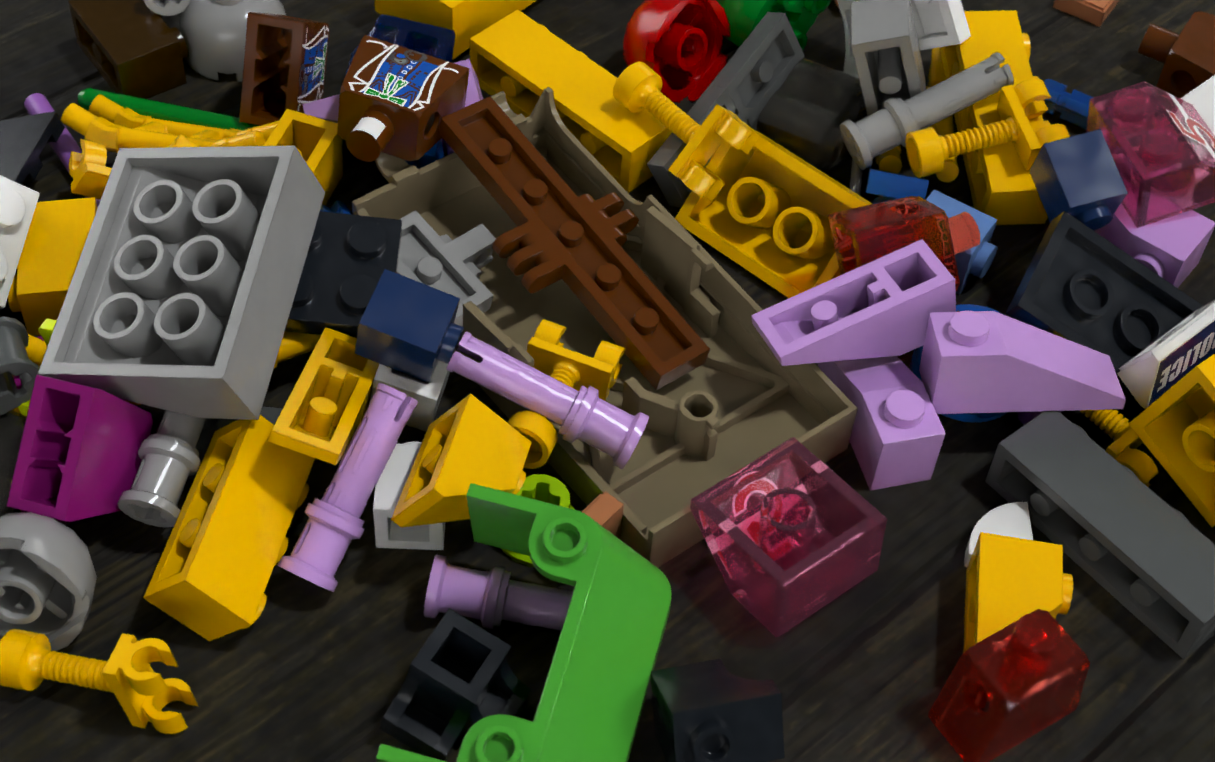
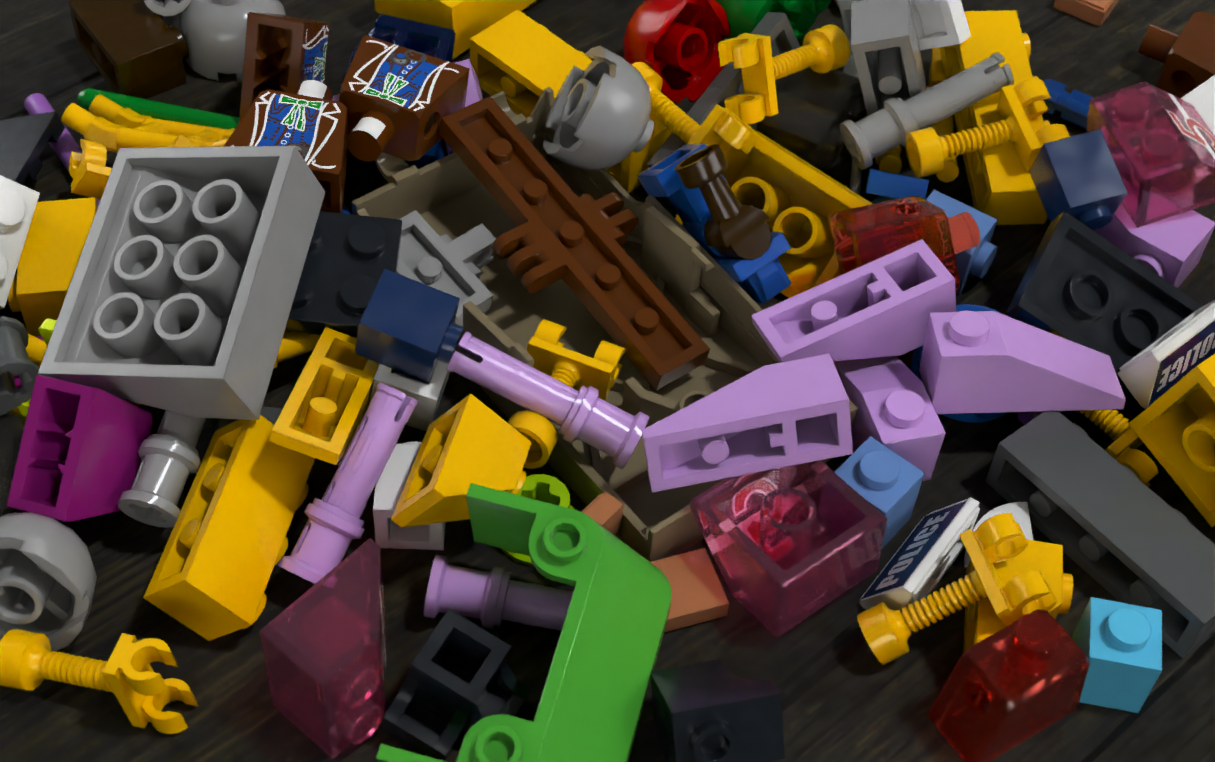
none -> torso [223,80,348,213]
none -> clear pink slope [260,538,386,759]
none -> light grey cylinder [543,46,654,170]
none -> hips [637,143,791,303]
none -> lavender slope [641,353,853,493]
none -> nougat tile [651,548,729,633]
none -> yellow bar [717,24,850,124]
none -> medium blue brick [819,436,925,559]
none -> yellow bar [857,513,1058,665]
none -> white slope [860,497,980,611]
none -> medium azure brick [1068,597,1162,713]

